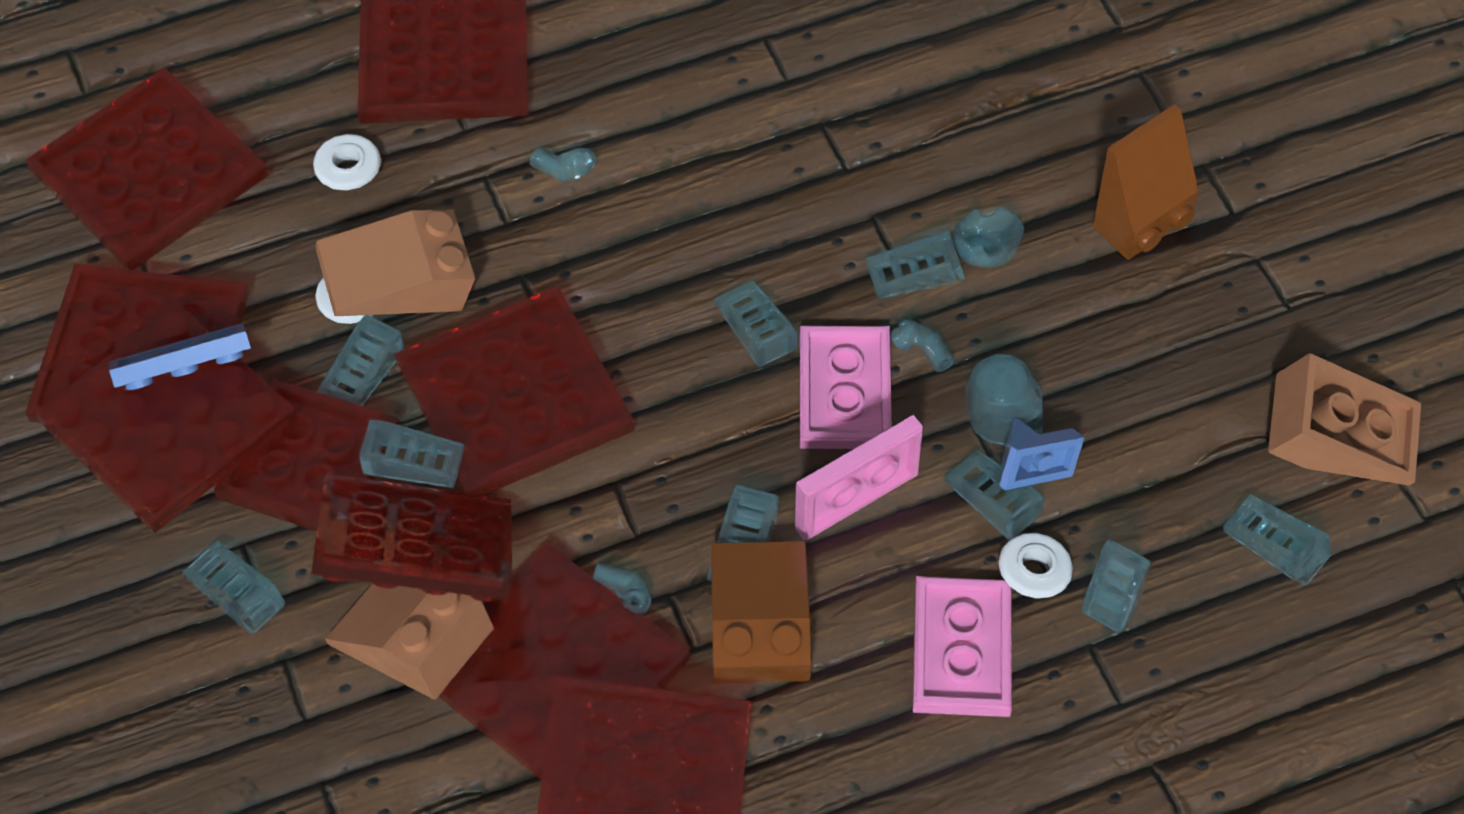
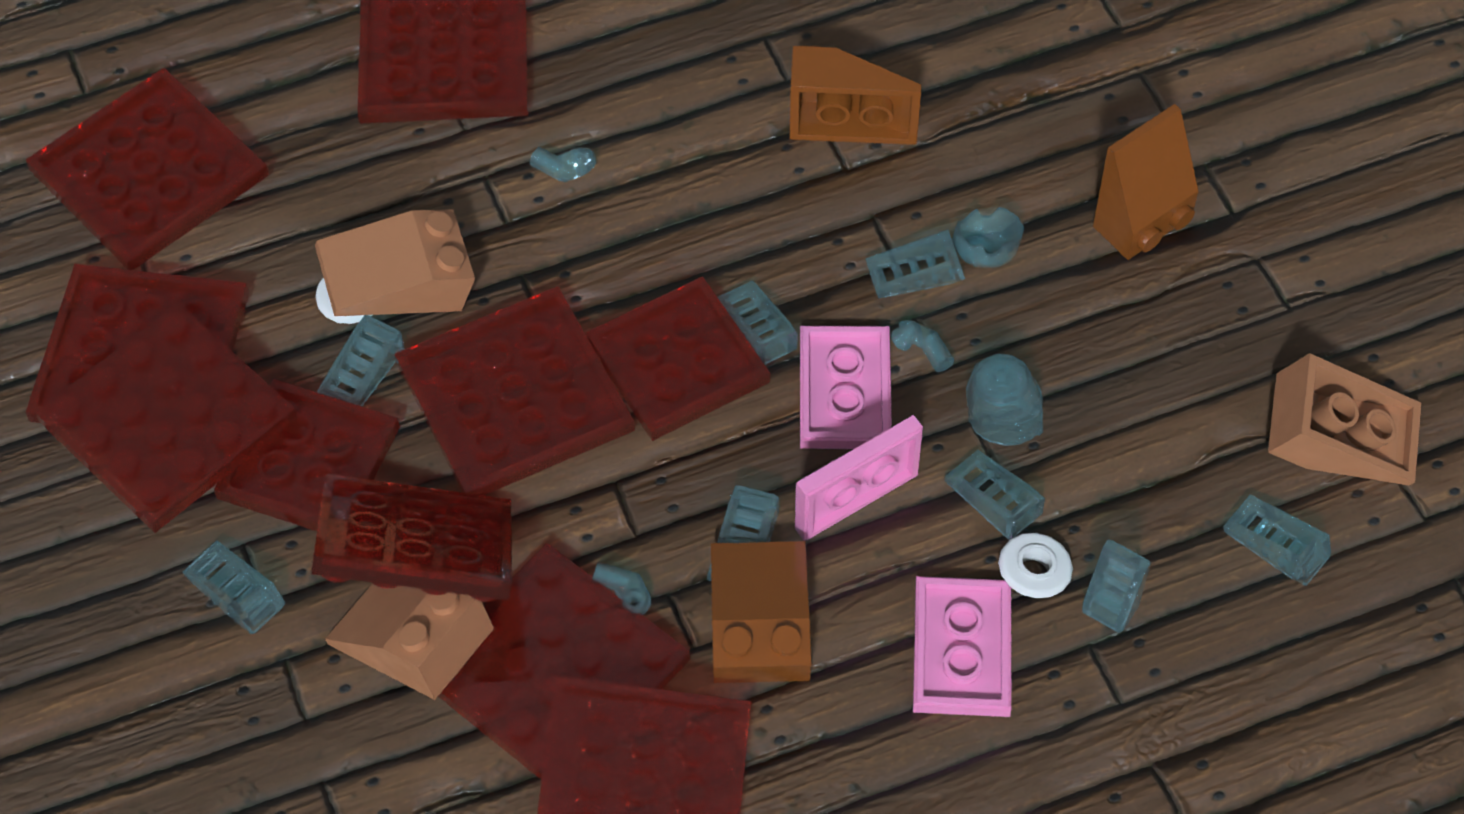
medium blue plate [109,323,251,390] -> none
white piece [313,134,381,190] -> none
clear light blue slope [360,419,465,488] -> none
medium blue slope [999,418,1085,491] -> none
none -> clear red plate [586,276,770,441]
none -> dark orange slope [790,45,921,145]

